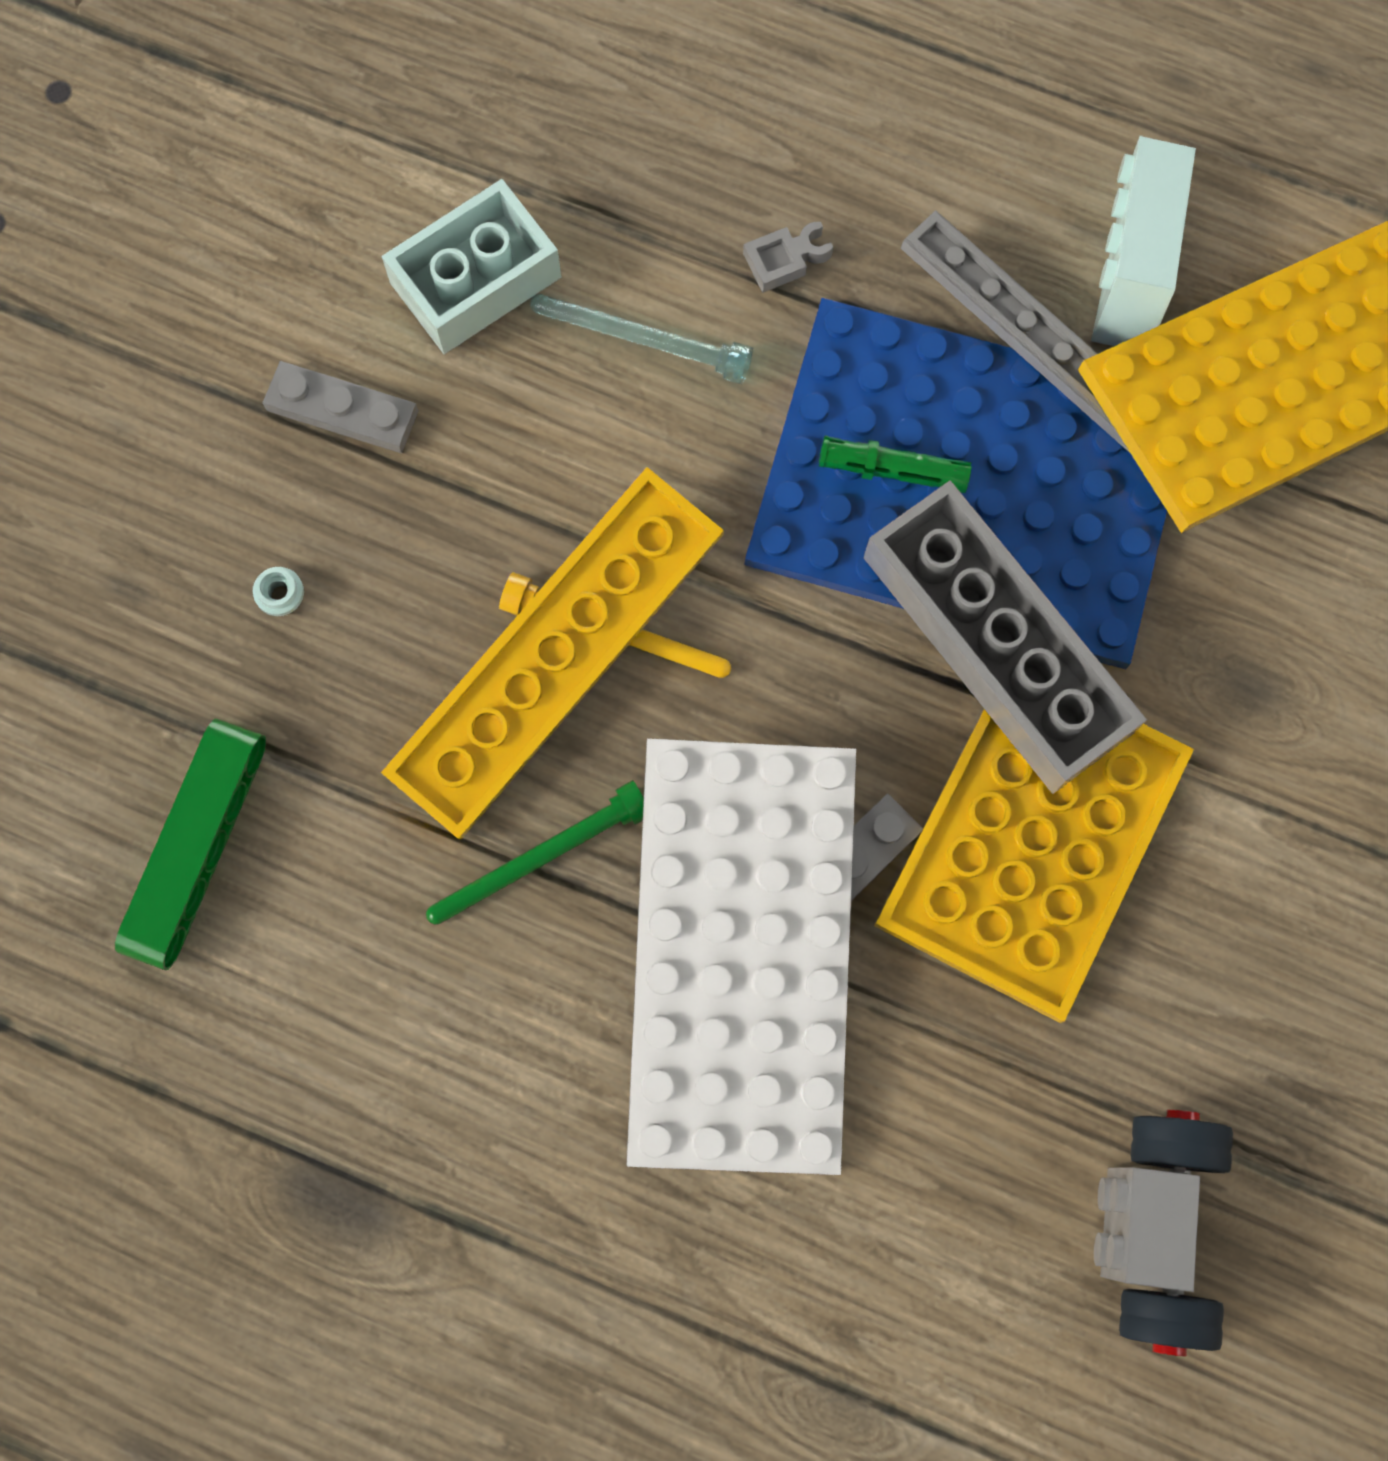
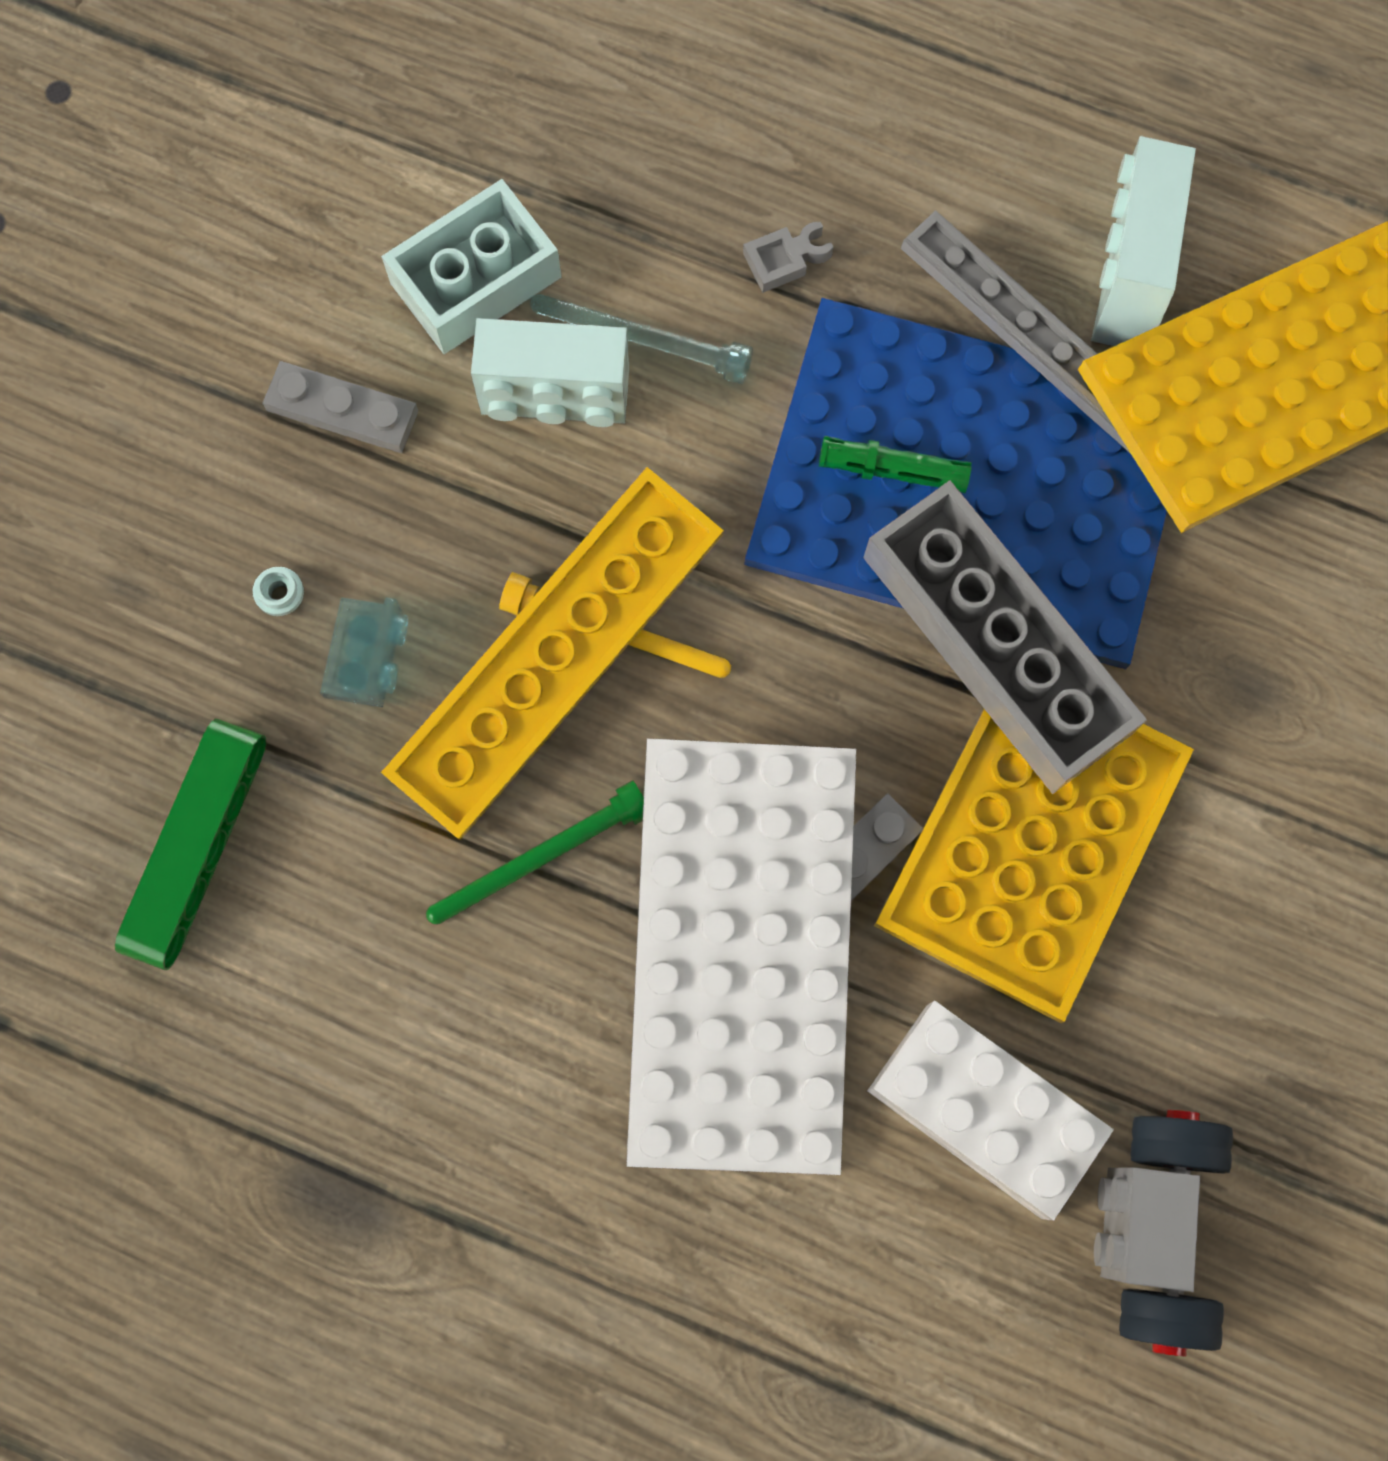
none -> clear light blue bracket [320,597,408,707]
none -> light aqua brick [471,318,629,427]
none -> white brick [867,1000,1114,1221]

